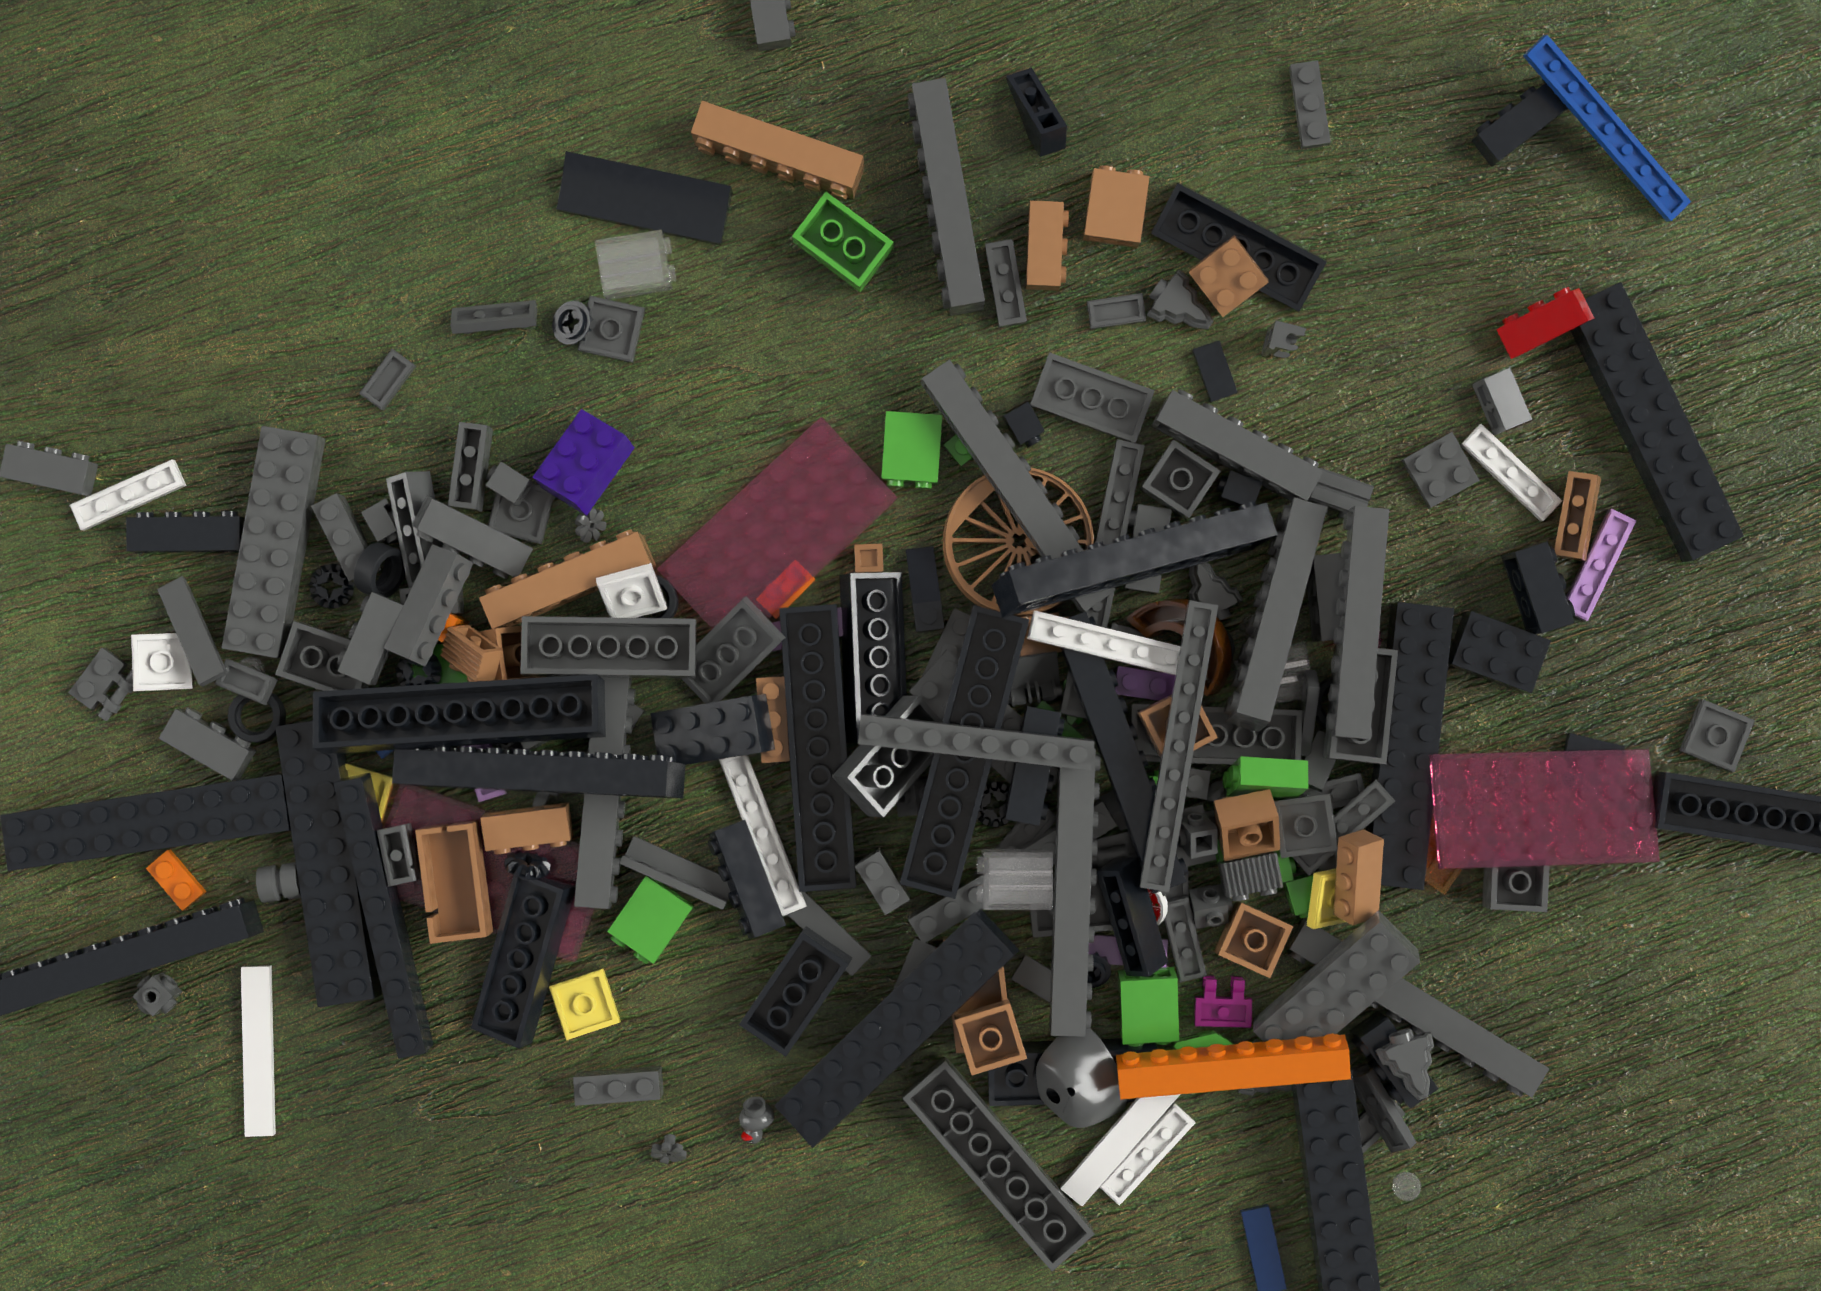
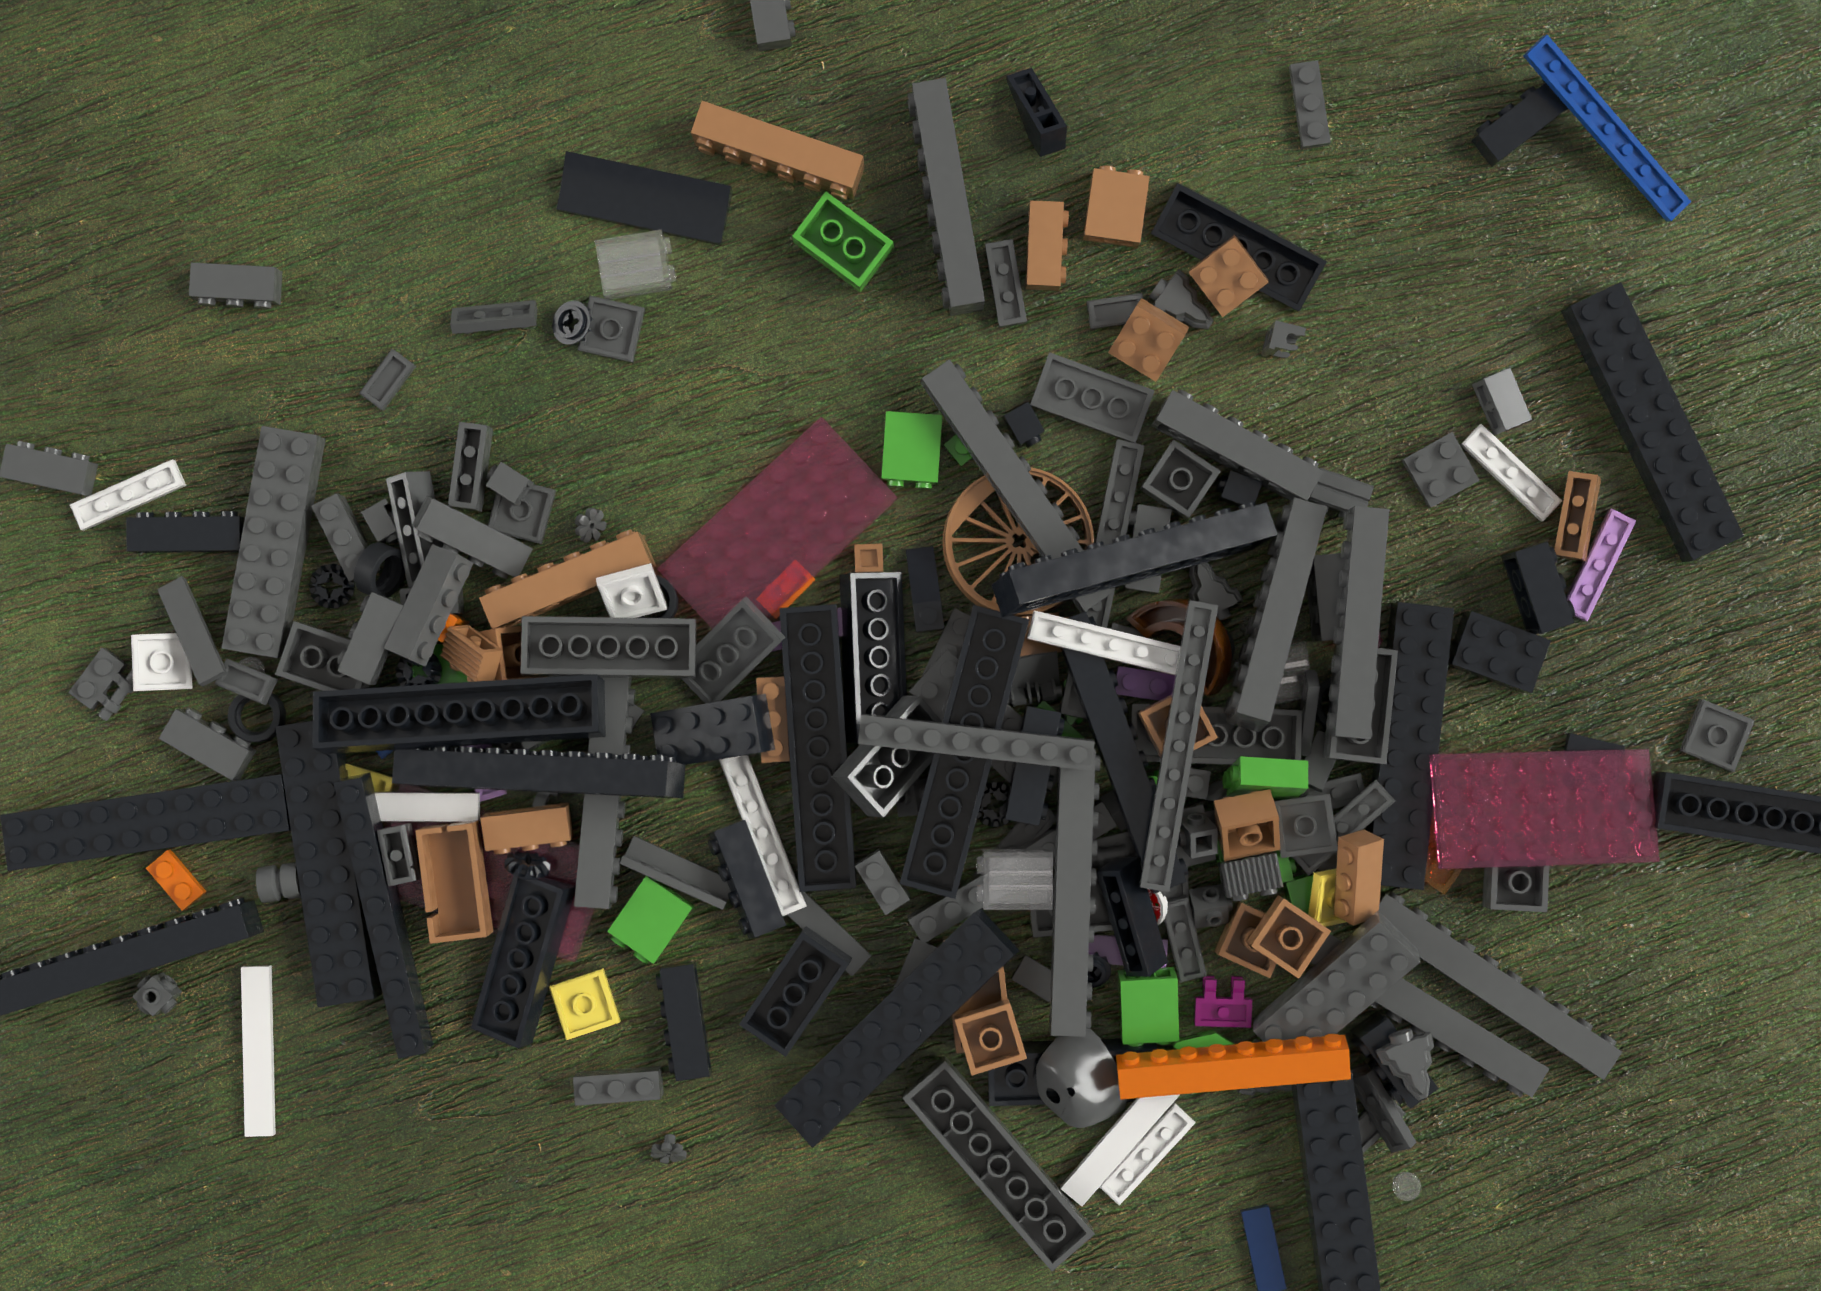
dark purple brick [533,409,635,516] -> none
dark grey animal [739,1096,774,1144] -> none
black tile [1192,340,1238,403] -> none
red brick [1496,286,1594,359] -> none
none -> dark grey brick [189,262,283,309]
none -> white tile [375,792,480,822]
none -> black brick [656,961,712,1081]
none -> medium nougat brick [1108,298,1189,382]
none -> medium nougat brick [1246,895,1331,979]
none -> dark grey brick [1379,891,1622,1080]

